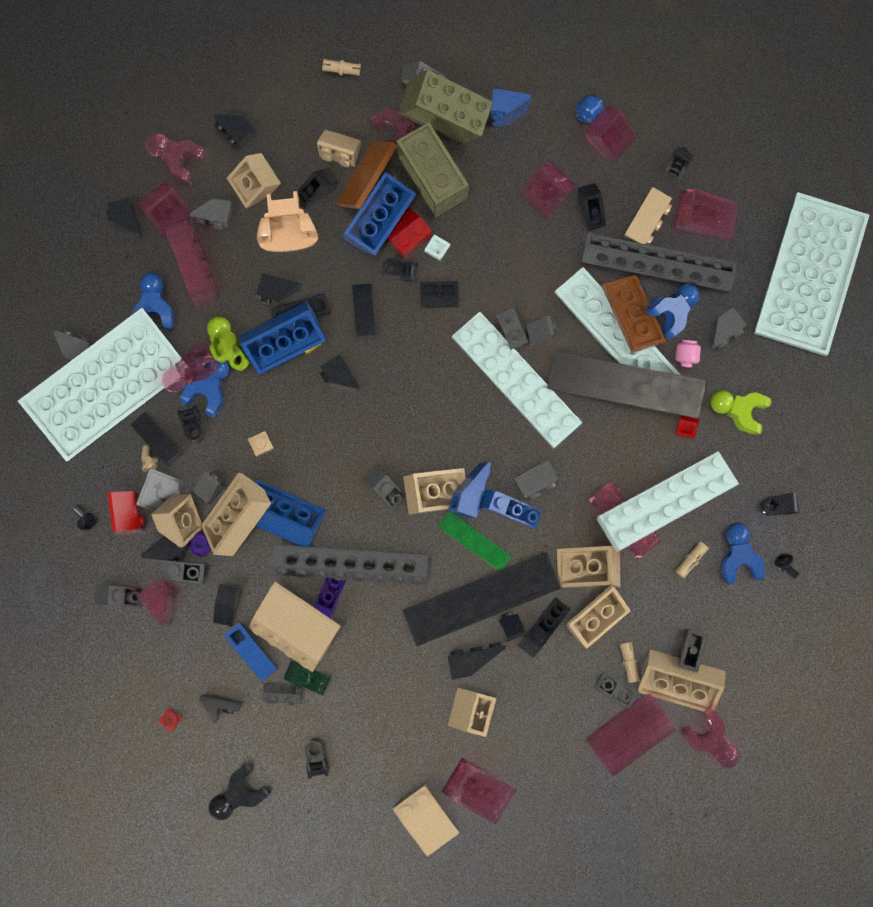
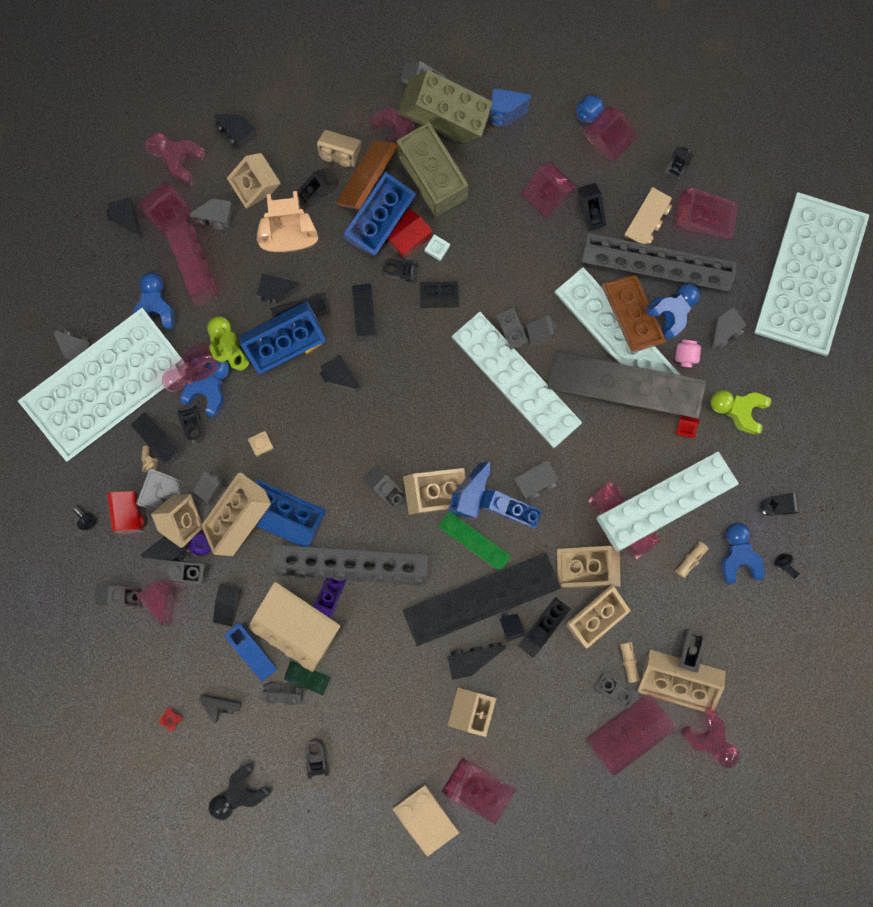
tan pin [322,59,361,76] -> none

